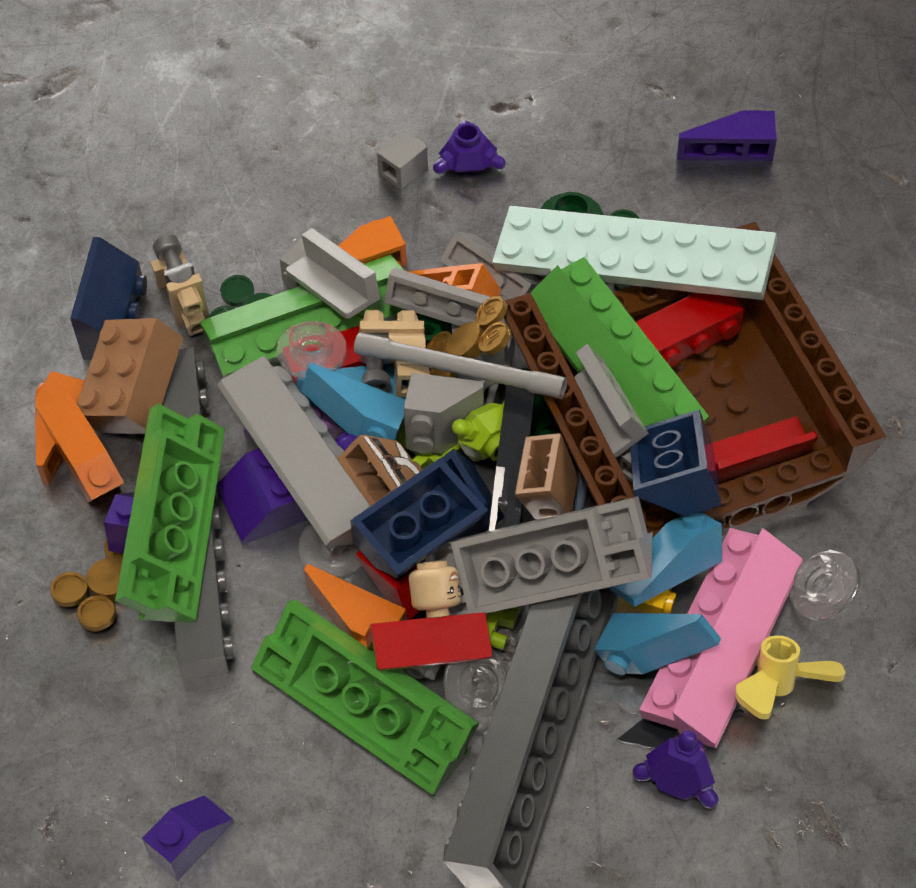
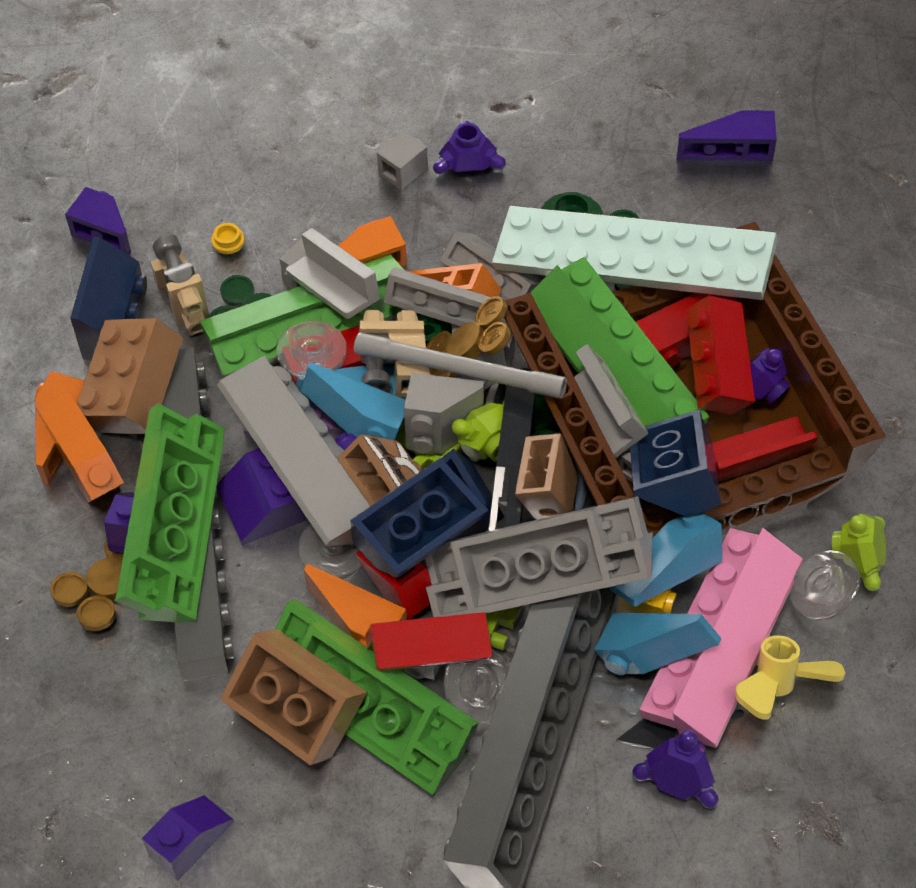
tan head [409,560,461,618] -> none
none -> dark purple slope [65,187,131,255]
none -> yellow plate [211,223,245,254]
none -> medium nougat brick [219,629,367,765]
none -> red brick [686,295,755,415]
none -> dark purple rock [750,348,790,404]
none -> lime rock [832,513,887,591]

